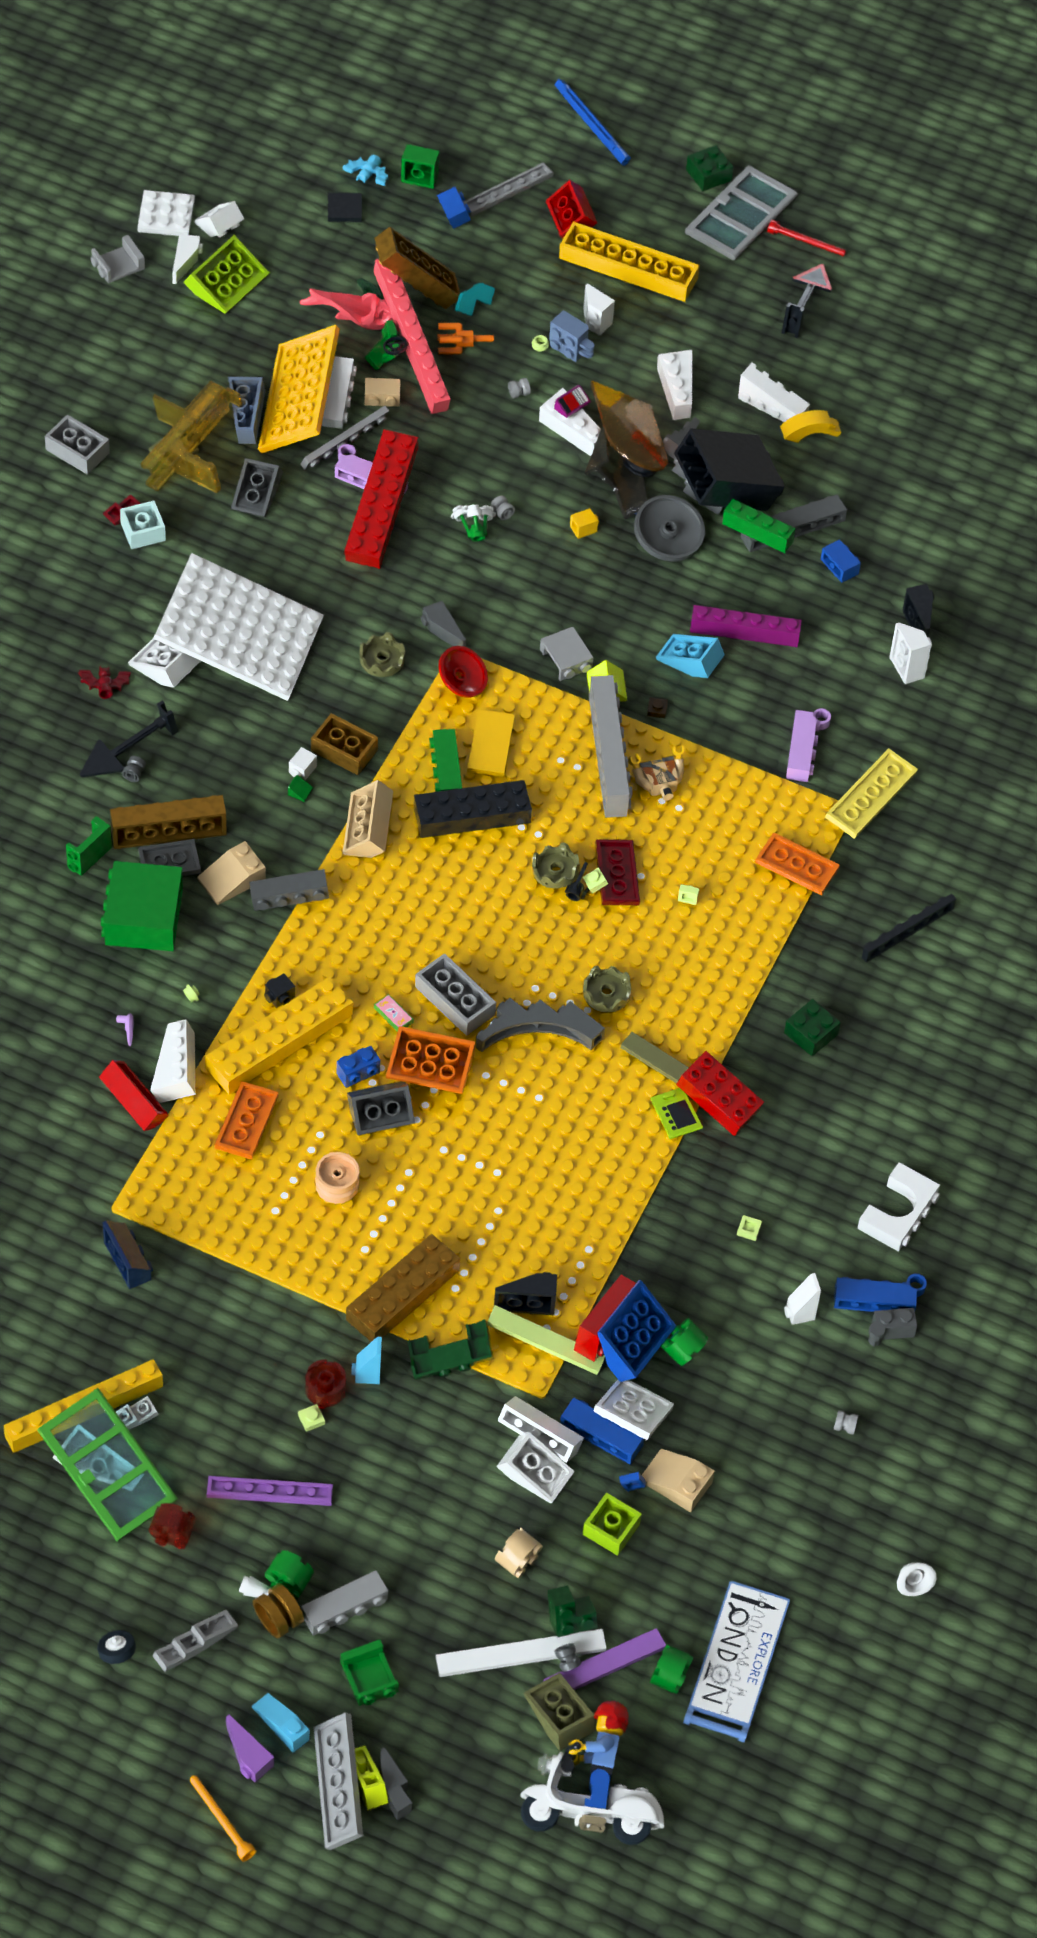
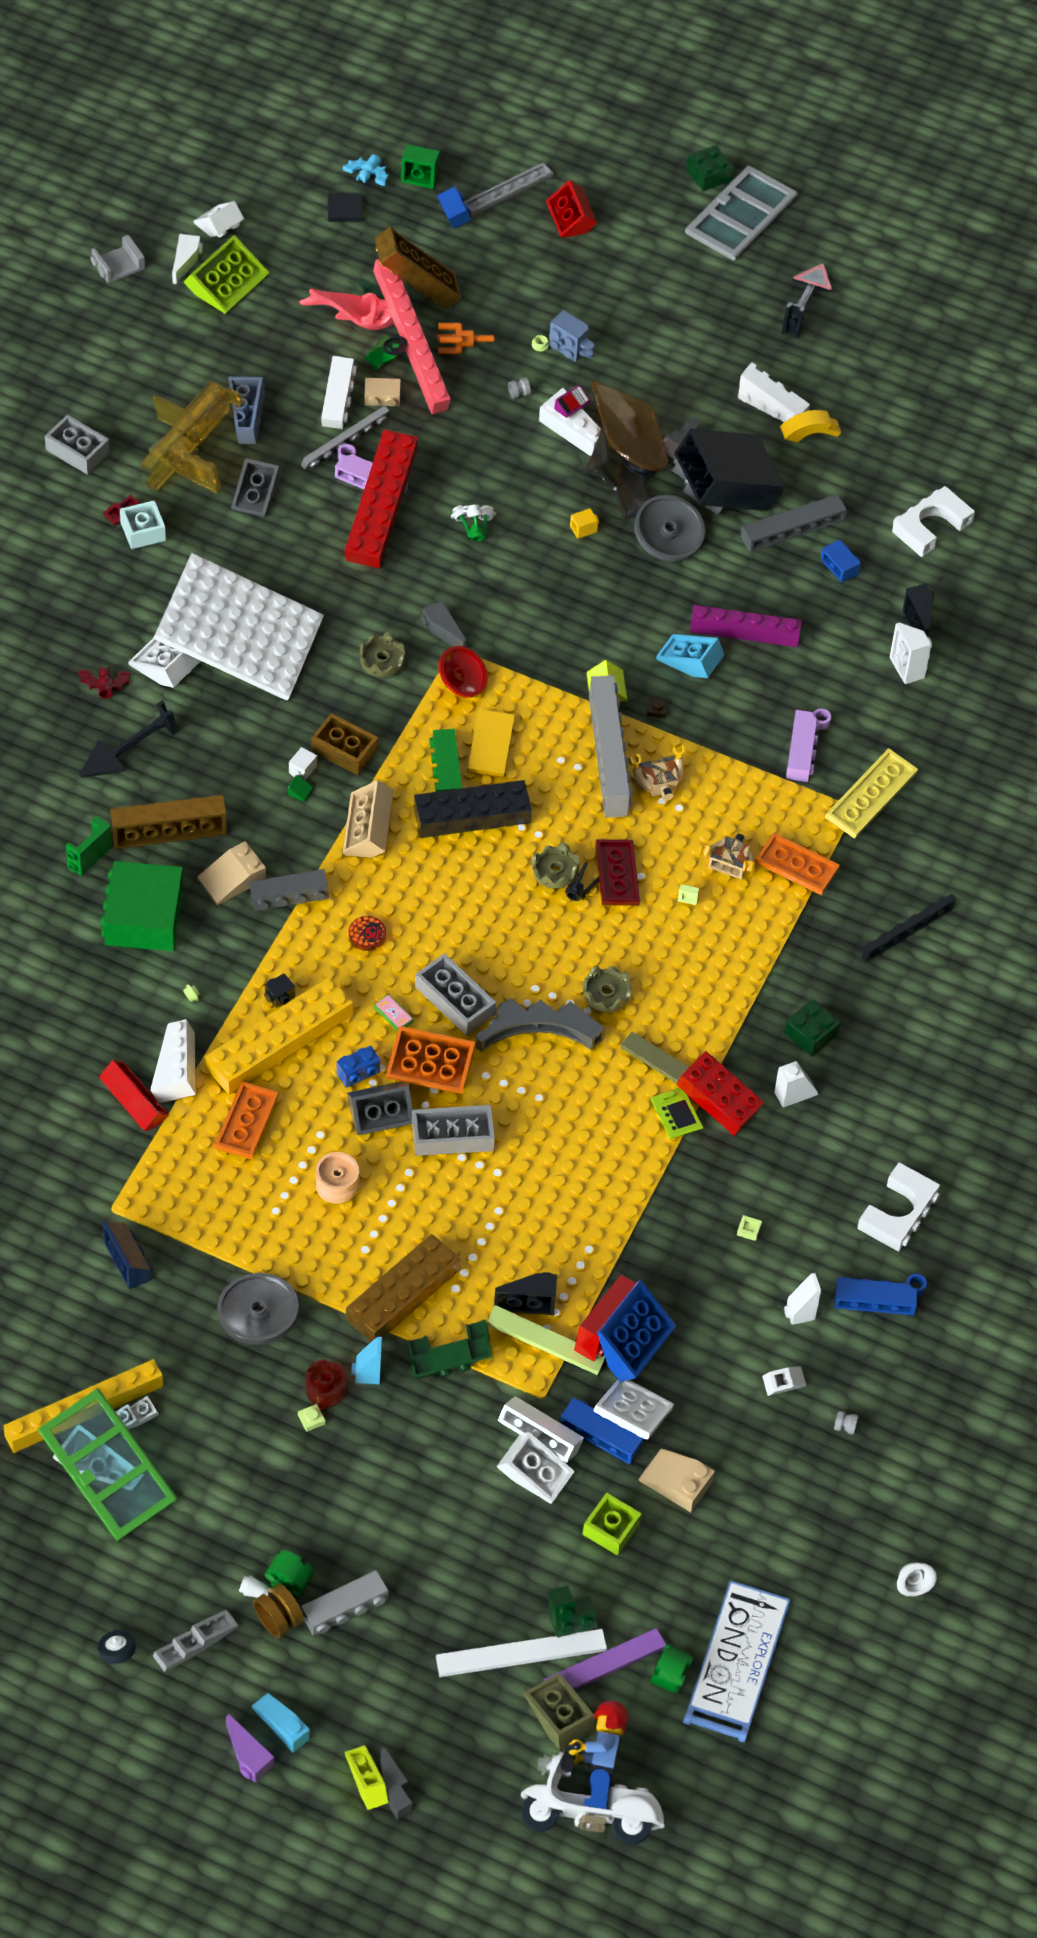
lavender bar [116,1013,134,1046] -> none
dark grey wheel [122,756,146,782] -> none
white plate [137,190,195,236] -> none
dark grey plate [138,839,201,876] -> none
clear red brick [148,1503,196,1549] -> none
light orange piece [190,1775,256,1862] -> none
medium lavender tile [207,1476,333,1506] -> none
yellow plate [258,325,340,453] -> none
light grey plate [314,1712,363,1850] -> none
green panel [340,1639,399,1706] -> none
green plate [382,320,397,343] -> none
teal tile [455,283,495,316] -> none
light grey wheel [490,495,515,520] -> none
tan brick [495,1528,543,1578] -> none
light grey panel [540,627,593,681] -> none
dark grey wheel [554,1643,581,1671] -> none
blue piece [555,79,631,166] -> none
yellow brick [559,222,699,302] -> none
yellowish green plate [583,867,608,894] -> none
white slope [584,284,615,336] -> none
blue tile [619,1472,646,1491] -> none
white wedge [657,350,692,420] -> none
green brick [660,1318,708,1366] -> none
green brick [722,499,795,553] -> none
red piece [767,220,846,256] -> none
dark grey hinge [868,1308,917,1346] -> none
none -> flat silver dish [217,1273,299,1345]
none -> tile [349,916,386,951]
none -> light grey brick [411,1105,495,1156]
none -> torso [698,834,755,880]
none -> white slope [762,1366,806,1396]
none -> white slope [774,1061,818,1108]
none -> white arch [892,486,975,557]

